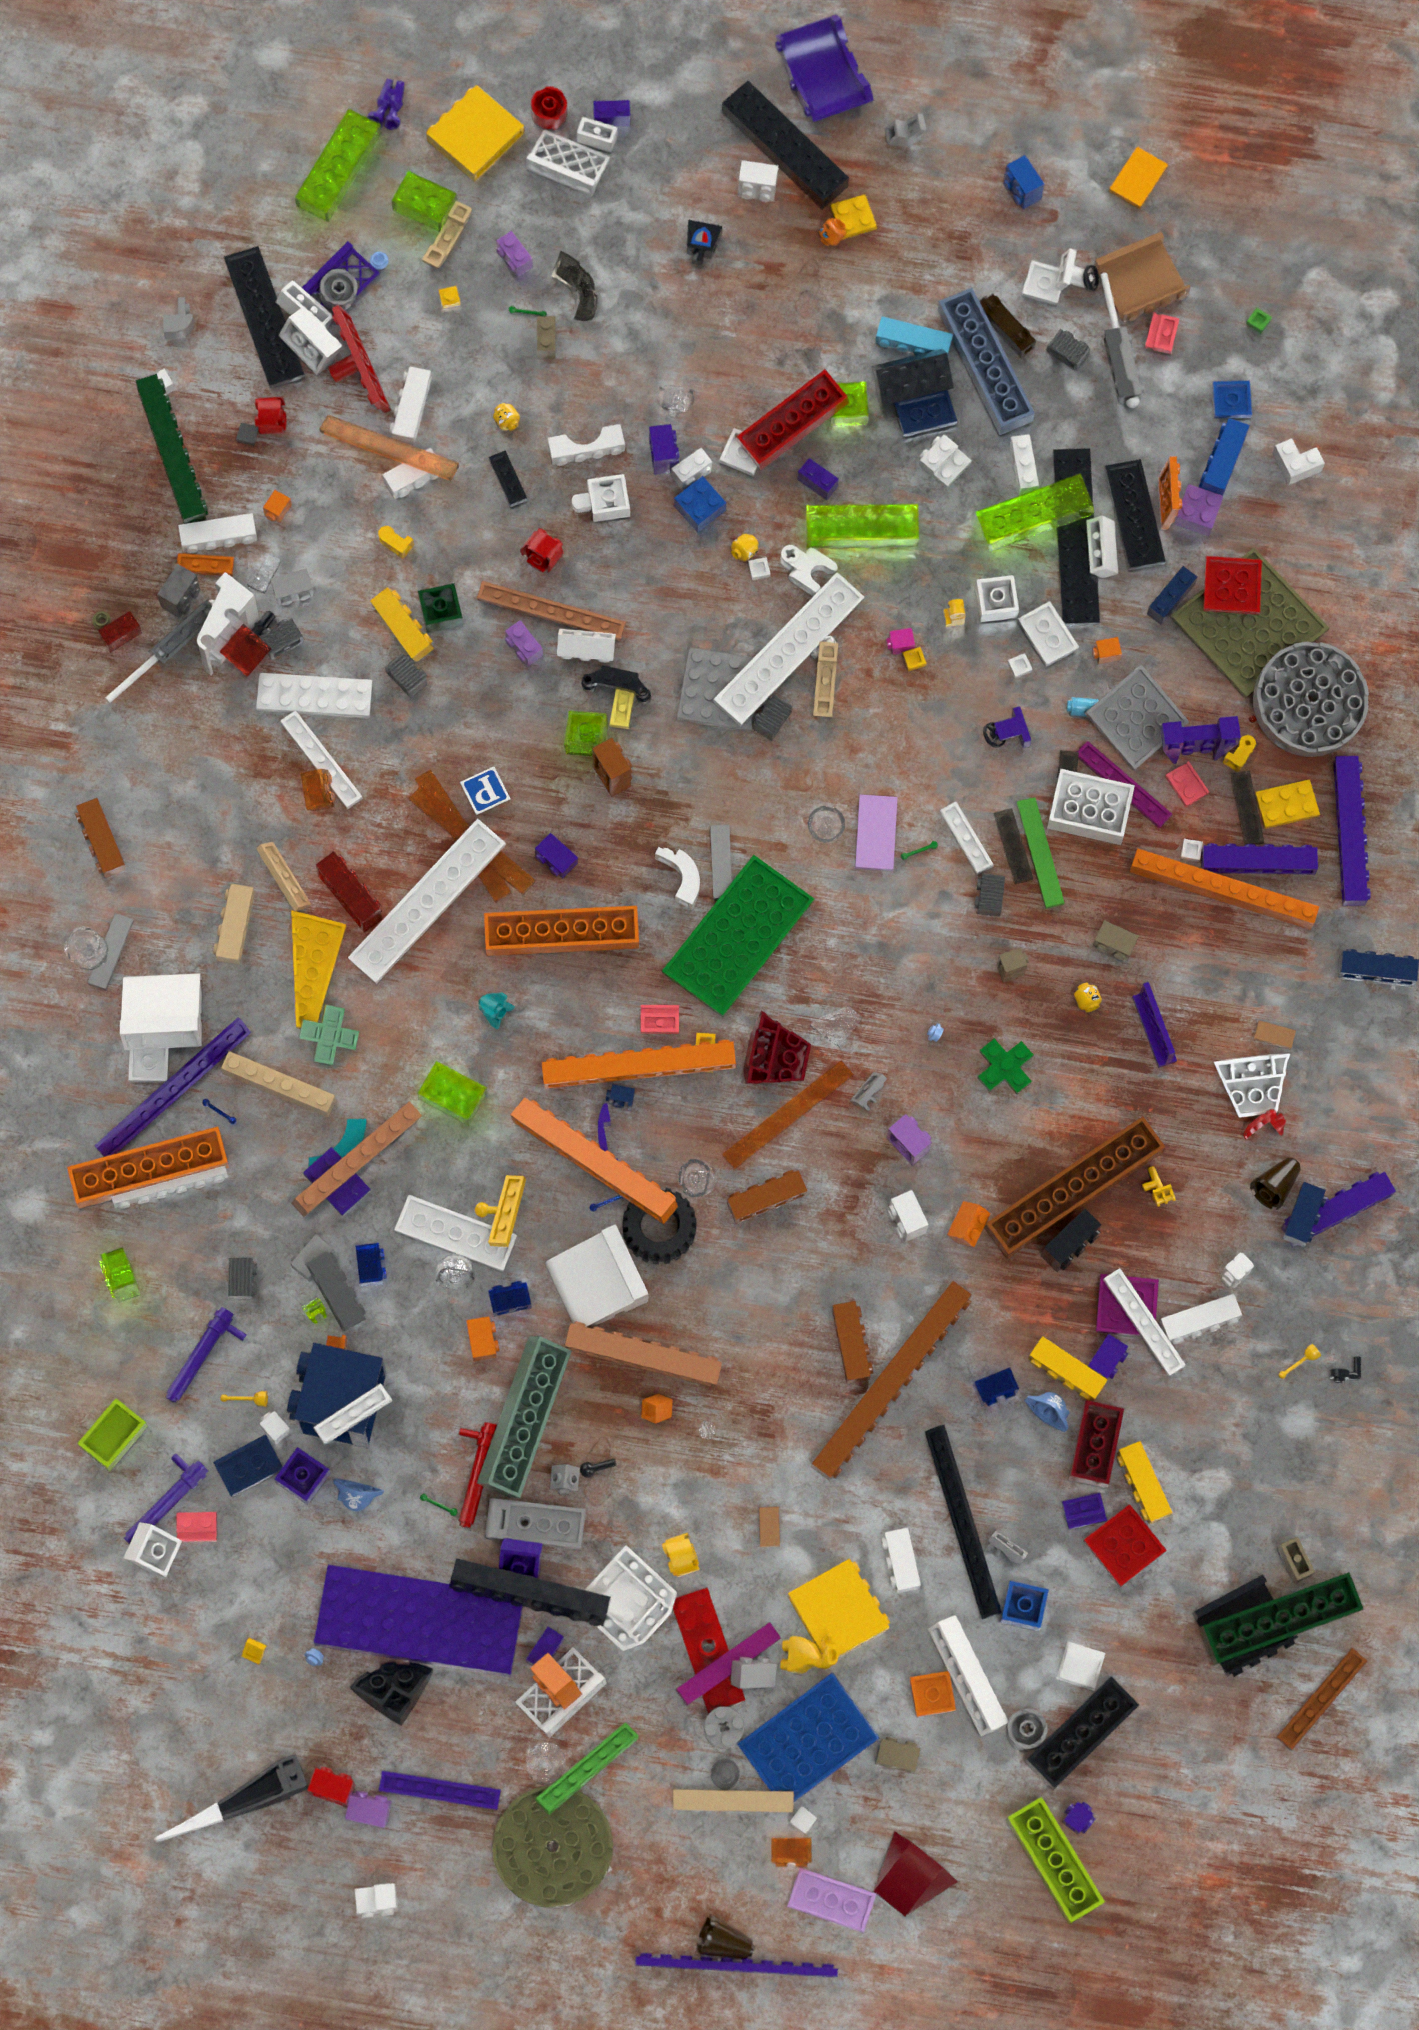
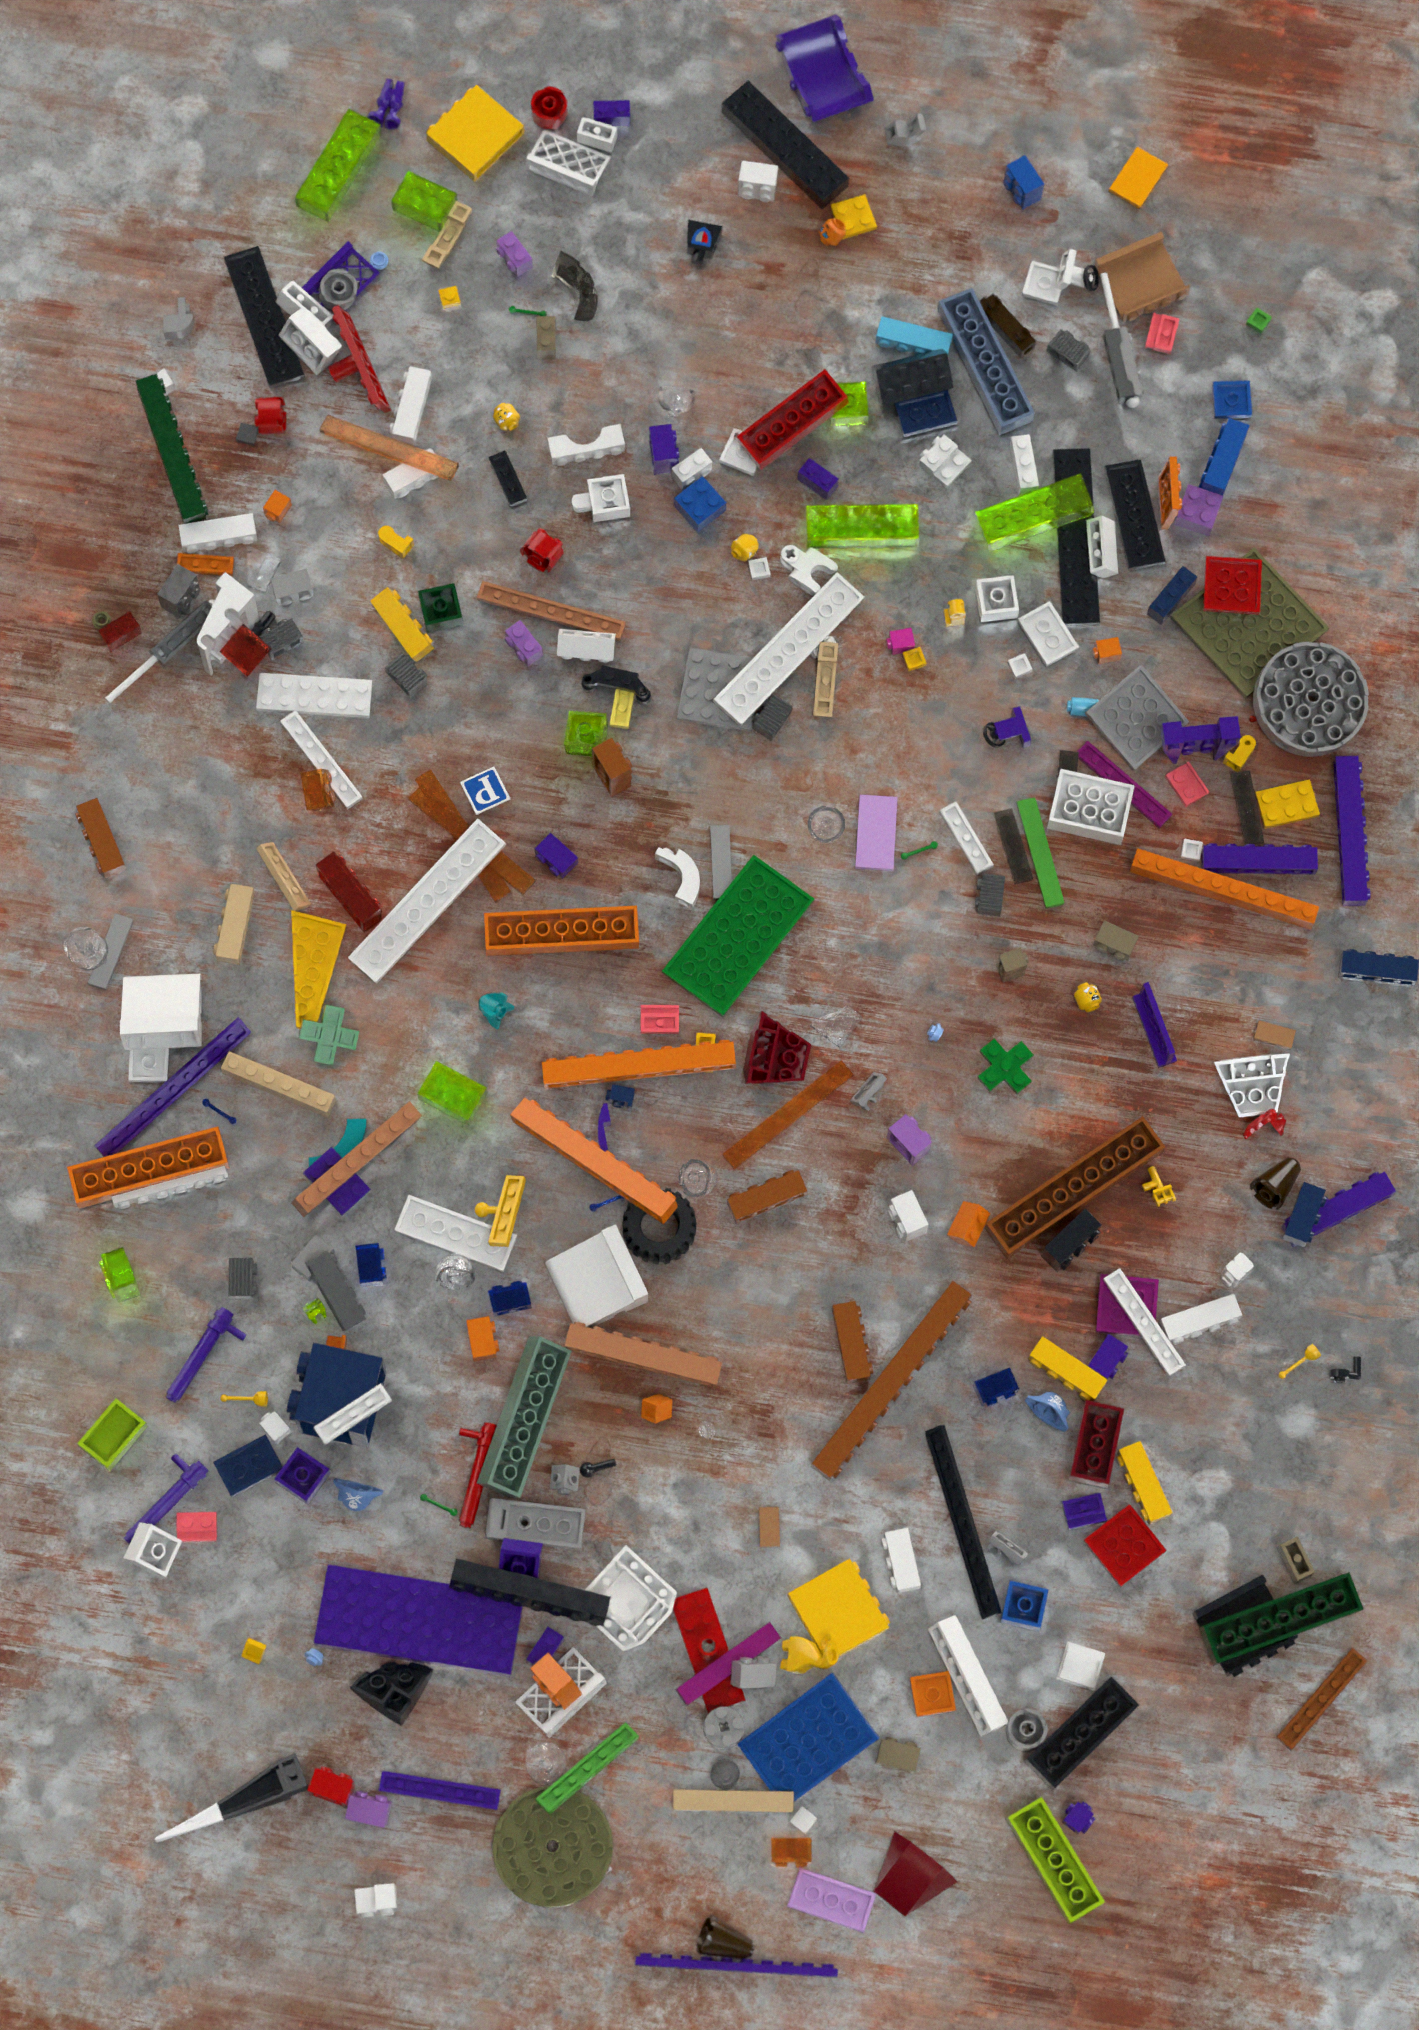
yellow brick [662,1532,700,1577] -> none
white brick [1272,438,1325,485] -> none

